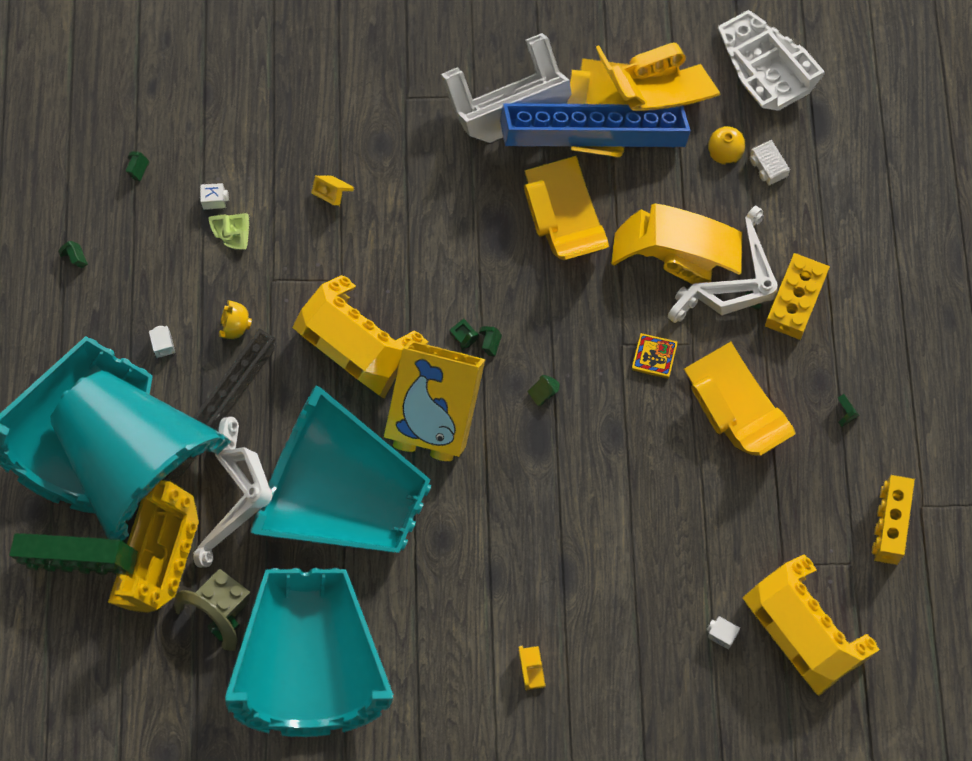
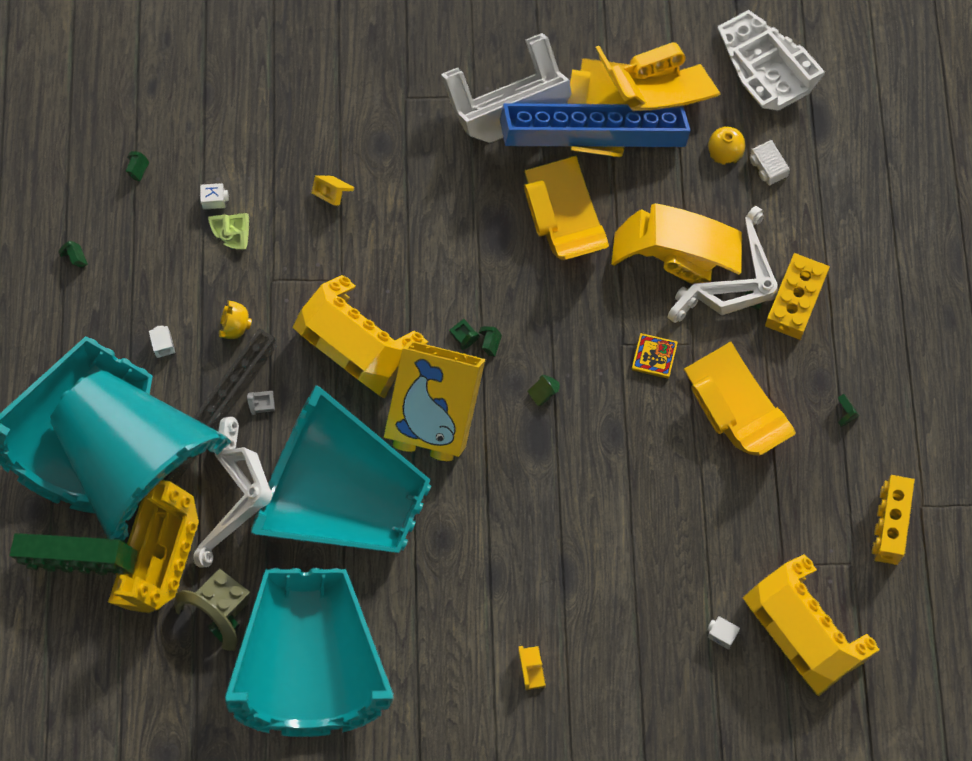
none -> light grey tile [247,391,275,415]

